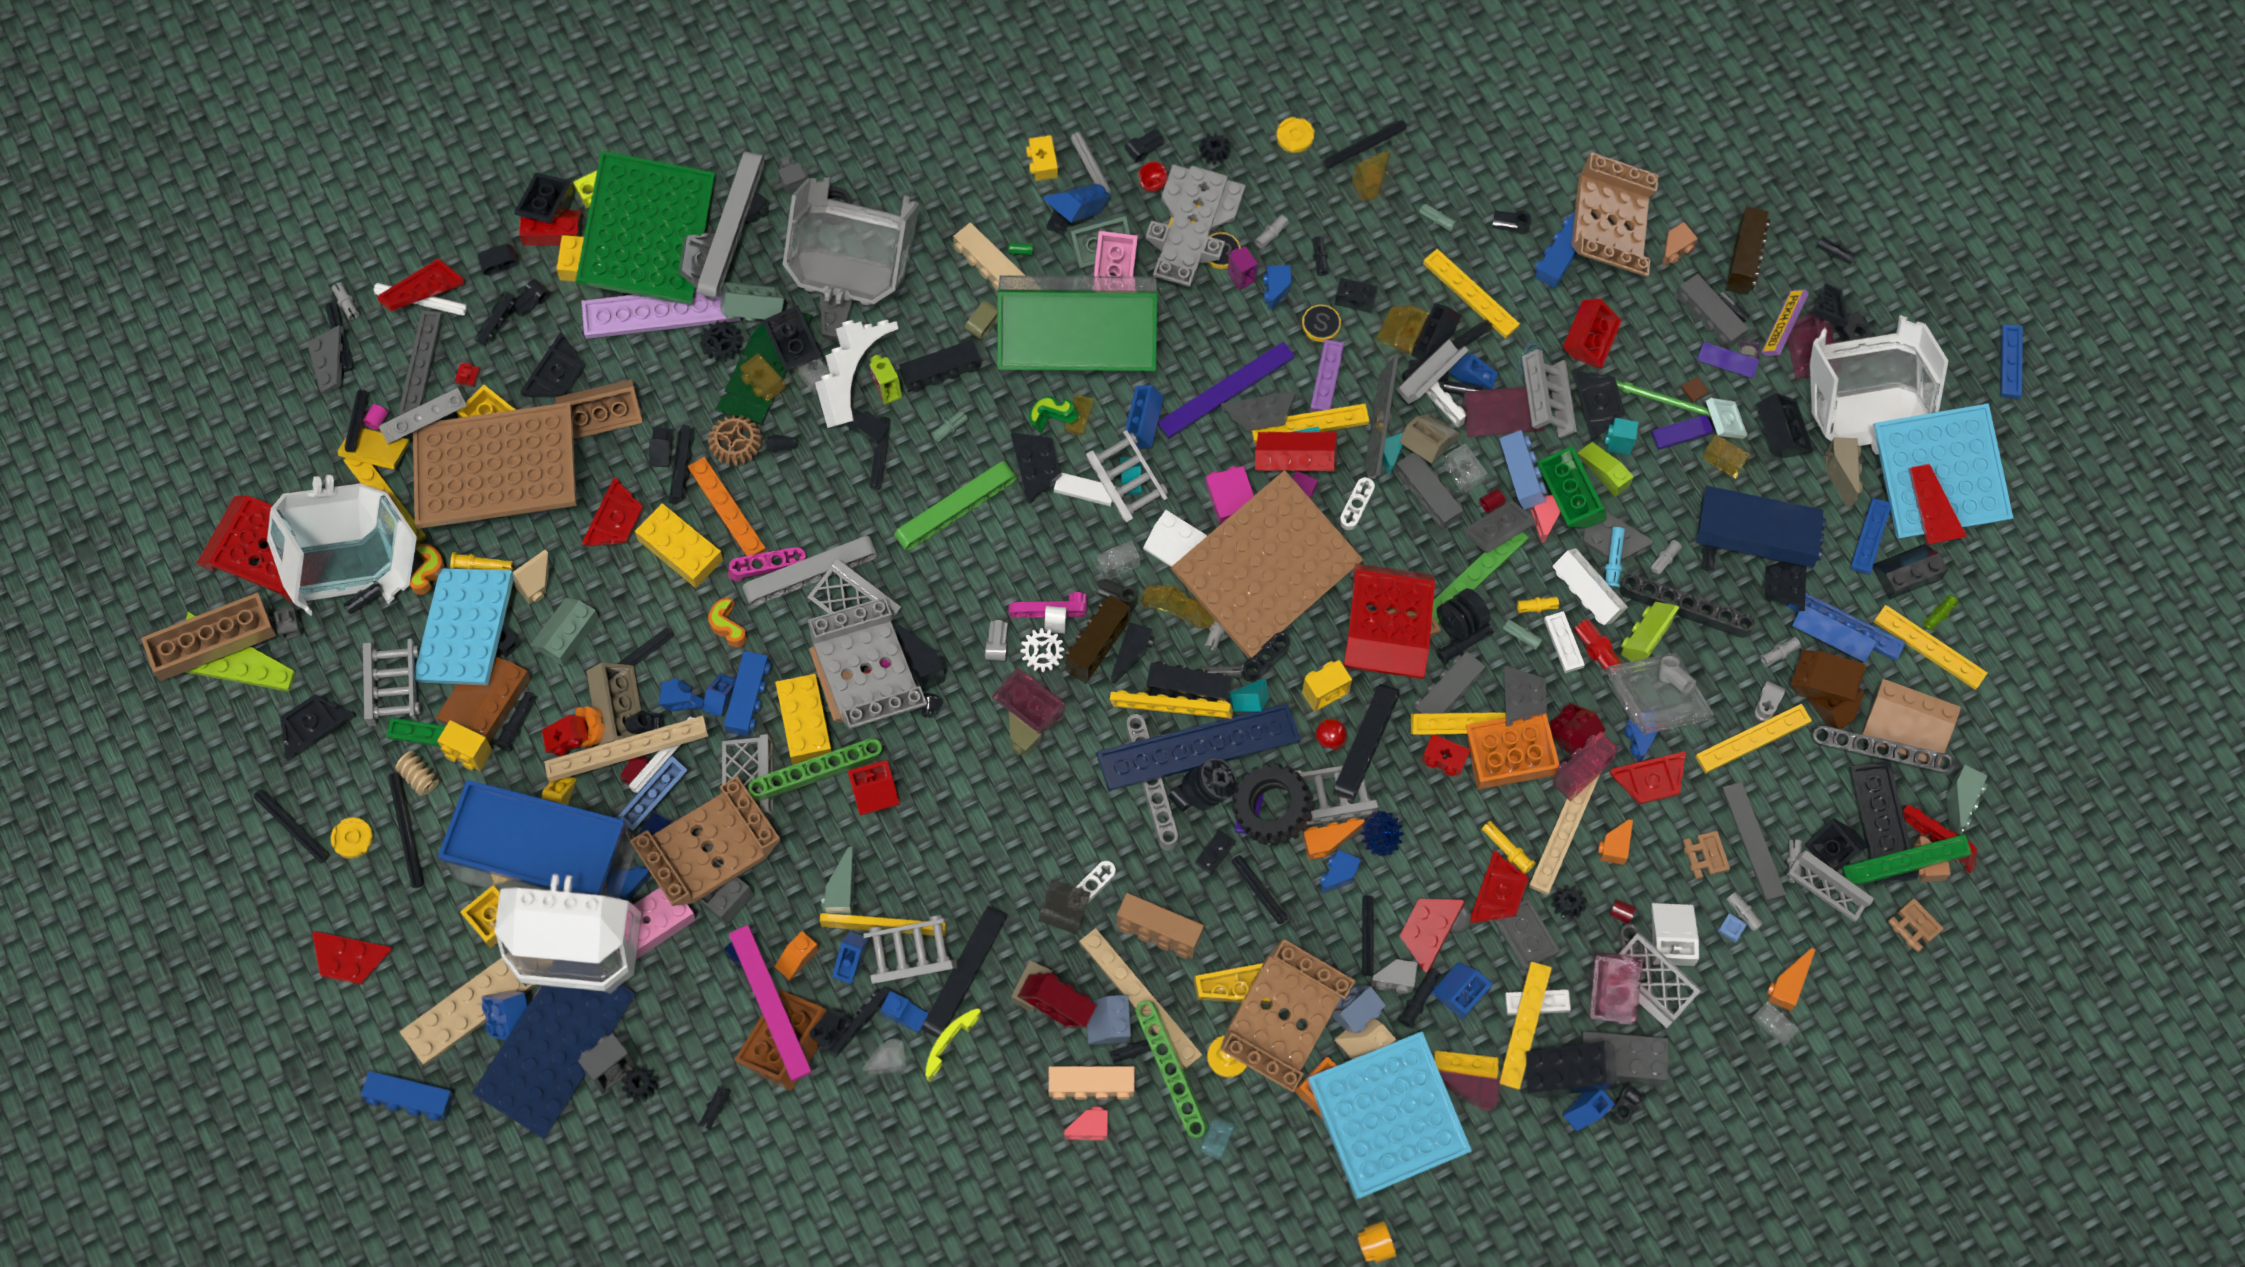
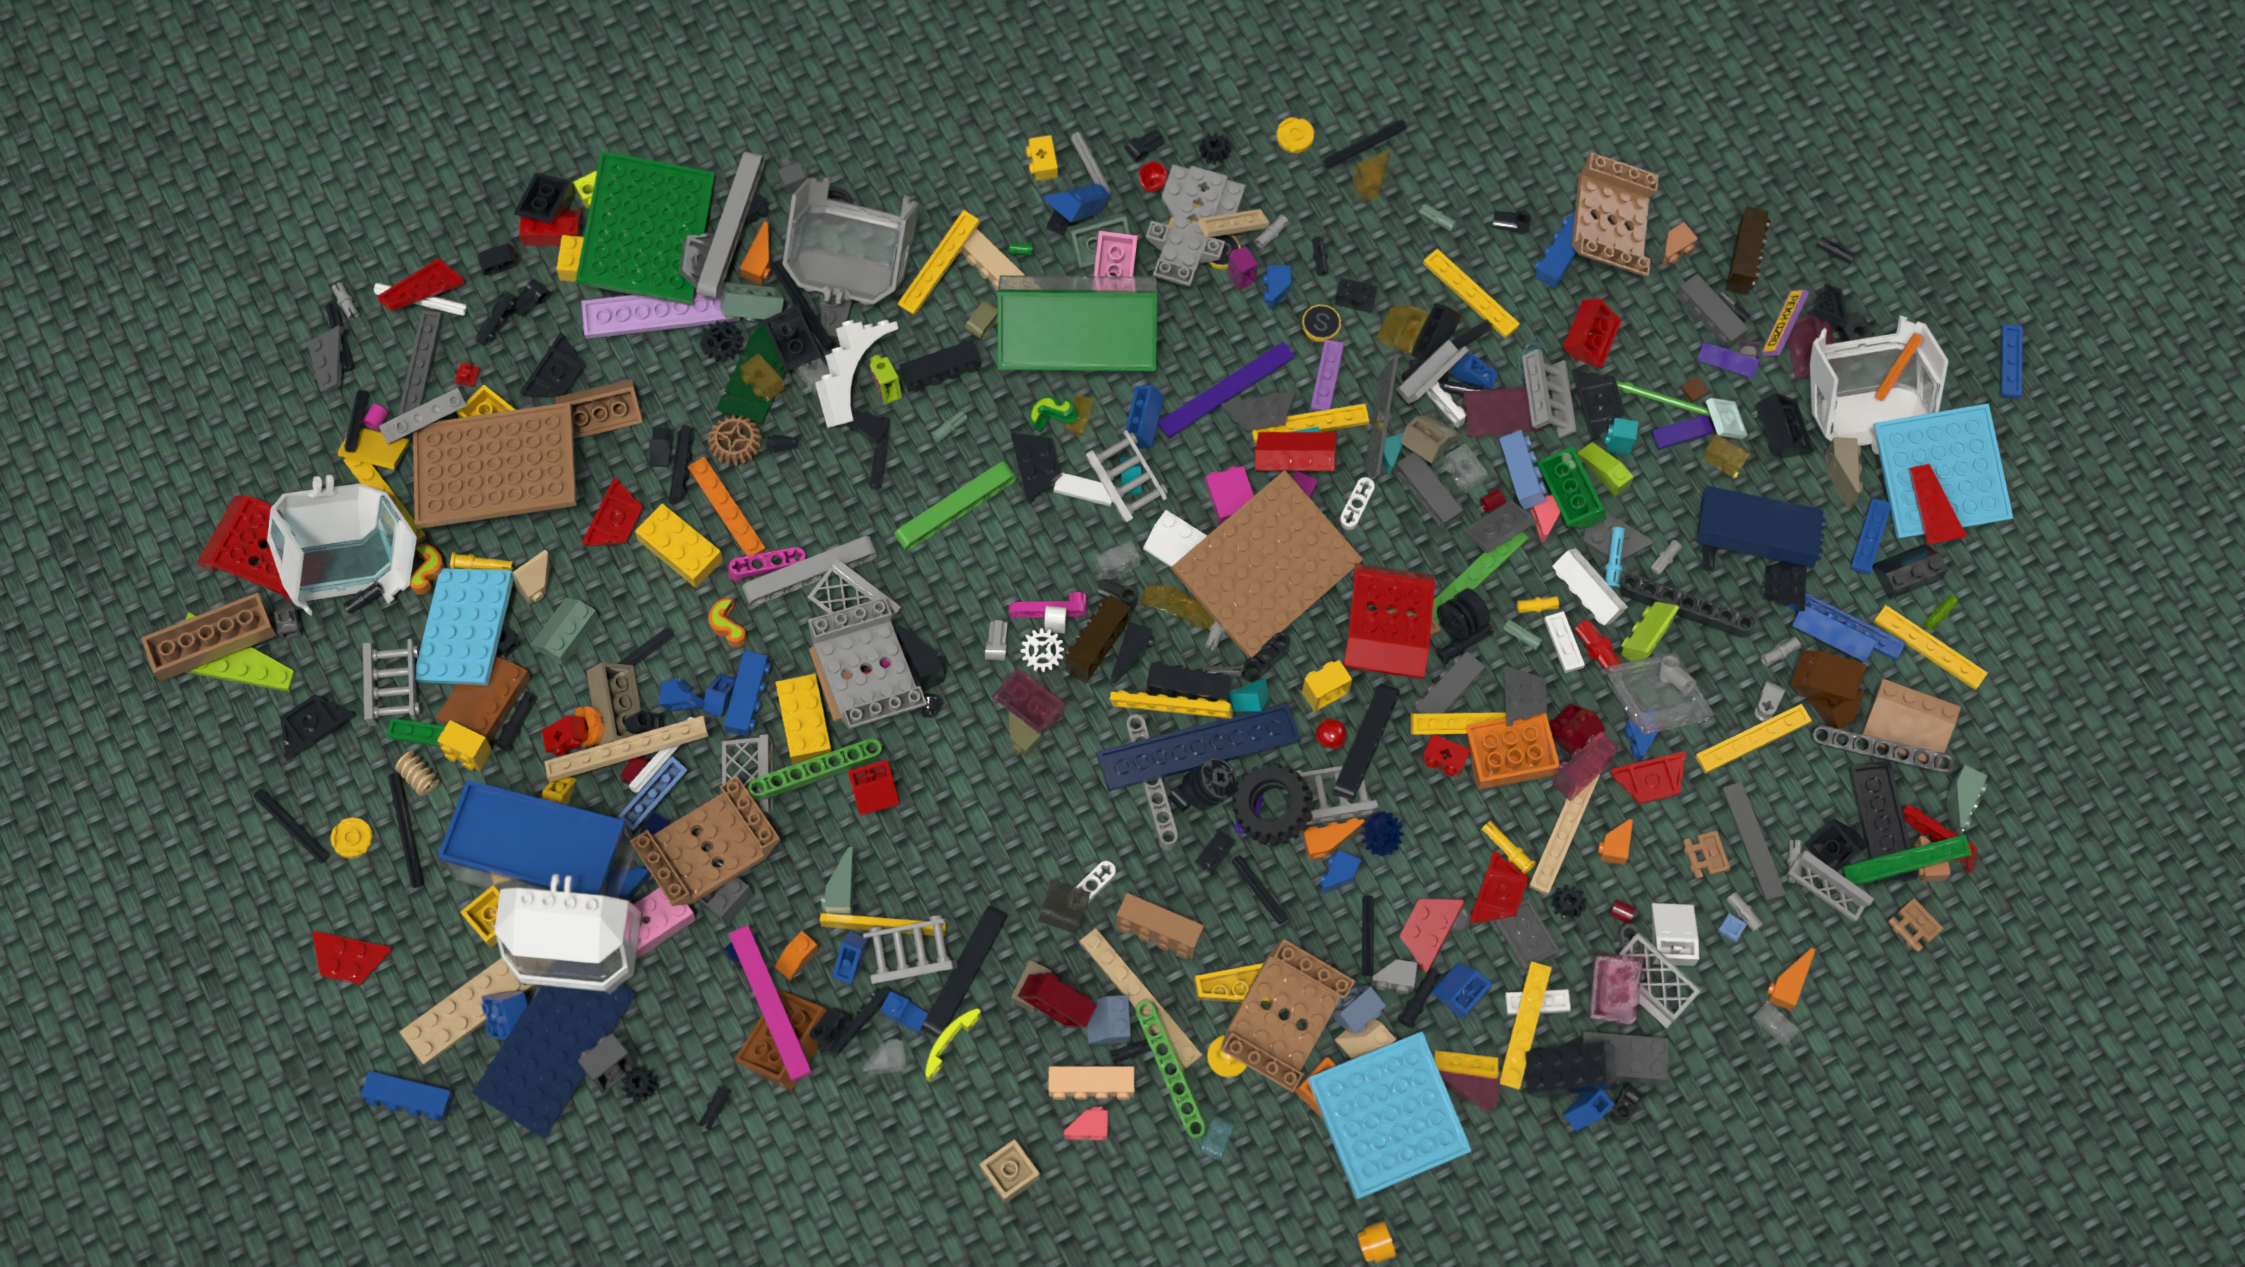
none -> orange slope [740,221,772,285]
none -> black axle [771,261,833,349]
none -> yellow plate [898,210,980,316]
none -> tan brick [979,1139,1040,1204]
none -> tan plate [1197,209,1270,238]
none -> orange axle [1875,333,1923,401]

